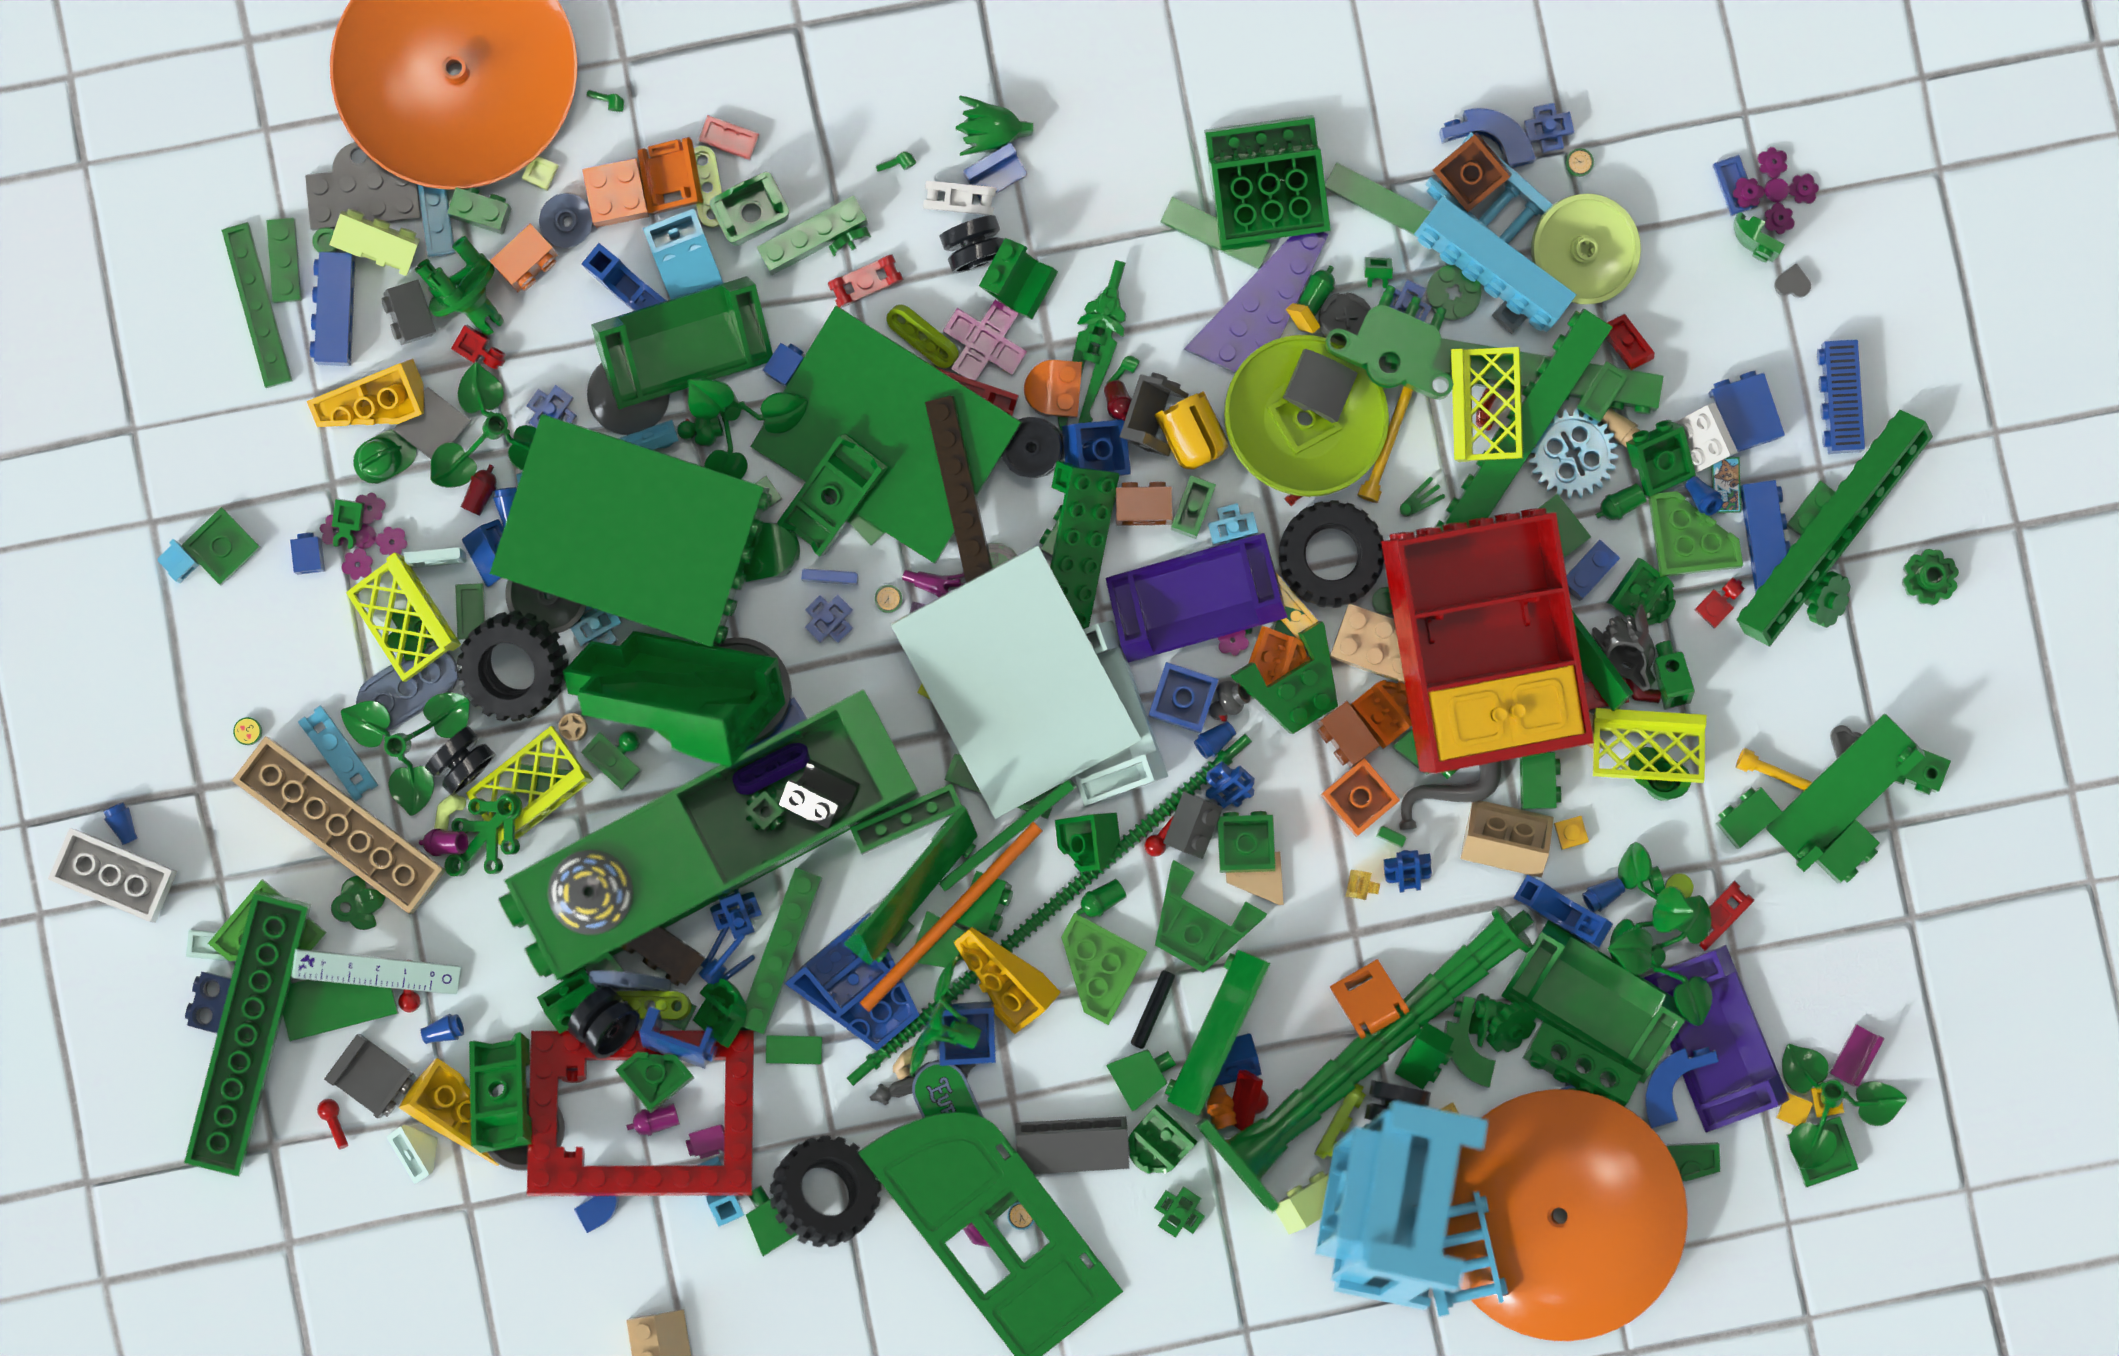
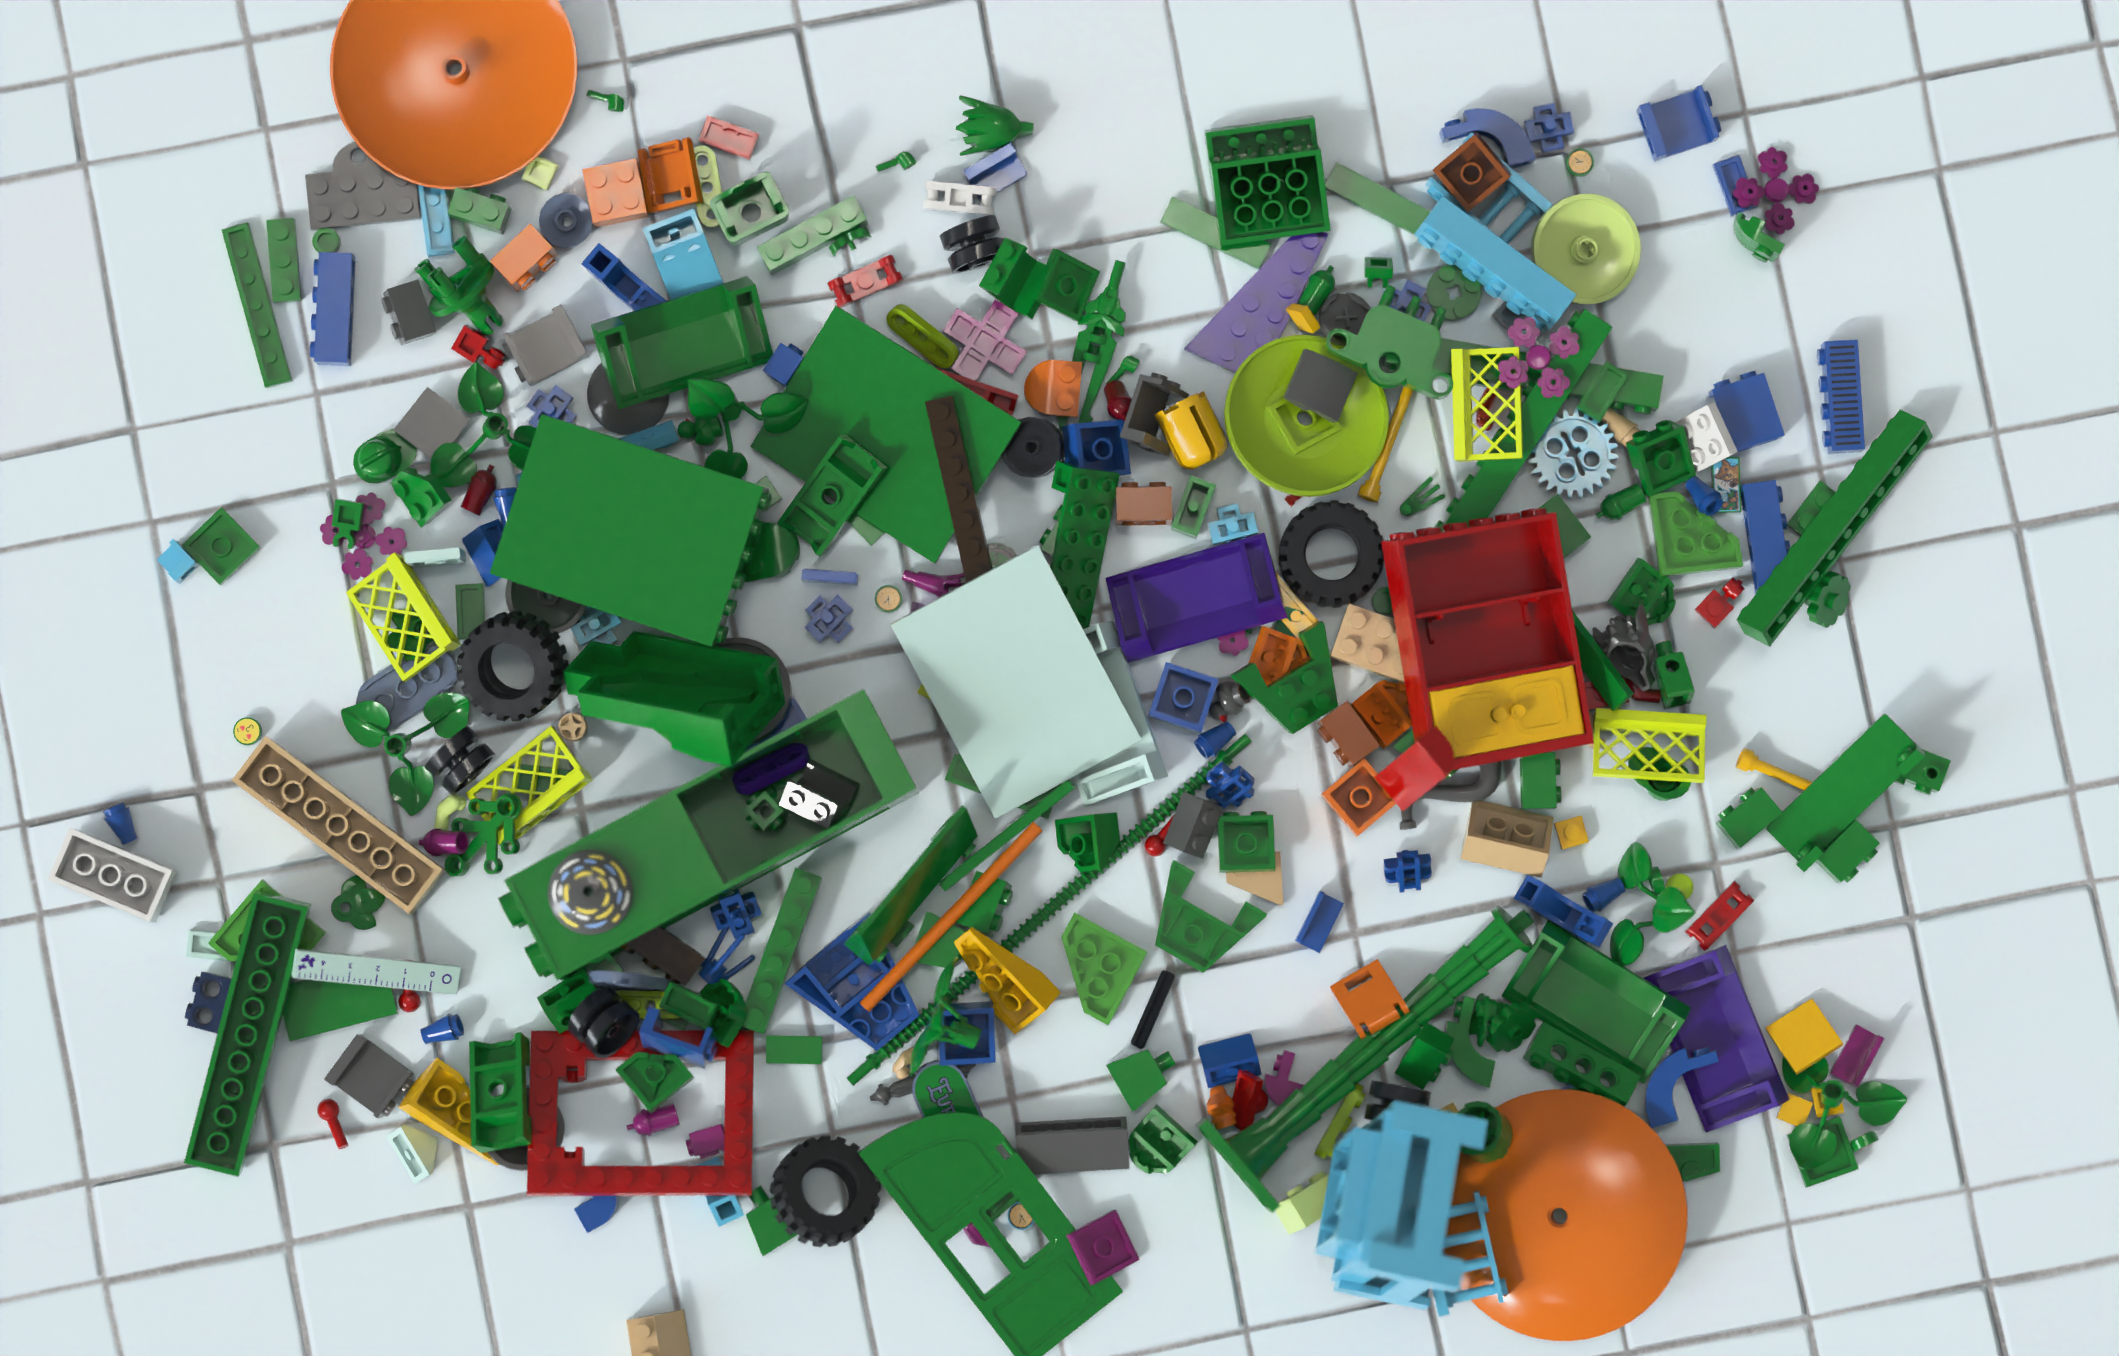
blue brick [290,533,325,575] -> none
medium azure plate [298,705,378,801] -> none
yellow wedge [307,359,424,427] -> none
yellowish green wedge [329,209,420,276] -> none
green plate [581,730,641,790] -> none
green brick [850,783,962,855] -> none
green piece [1076,879,1127,917] -> none
green piece [1154,1186,1205,1238] -> none
green slope [1164,950,1270,1116] -> none
clear yellow tile [1345,870,1380,900] -> none
green tile [1376,826,1407,848] -> none
blue brick [1566,540,1620,601] -> none
red plate [1606,314,1655,370] -> none
green plant [1607,895,1712,1026] -> none
dark grey tile [1774,263,1811,298] -> none
dark grey tile [1830,725,1862,758] -> none
green plant [1902,549,1959,605] -> none
none -> green plate [390,467,452,528]
none -> panel [502,304,589,387]
none -> green tile [659,981,720,1030]
none -> green tile [1032,249,1100,322]
none -> magenta tile [1066,1210,1140,1285]
none -> magenta brick [1264,1050,1304,1106]
none -> blue panel [1294,891,1344,953]
none -> brick [1374,726,1455,811]
none -> green brick [1457,1101,1513,1163]
none -> magenta plant [1498,317,1579,398]
none -> blue panel [1636,85,1721,162]
none -> yellow tile [1765,999,1843,1075]
none -> green tile [1850,1130,1879,1152]

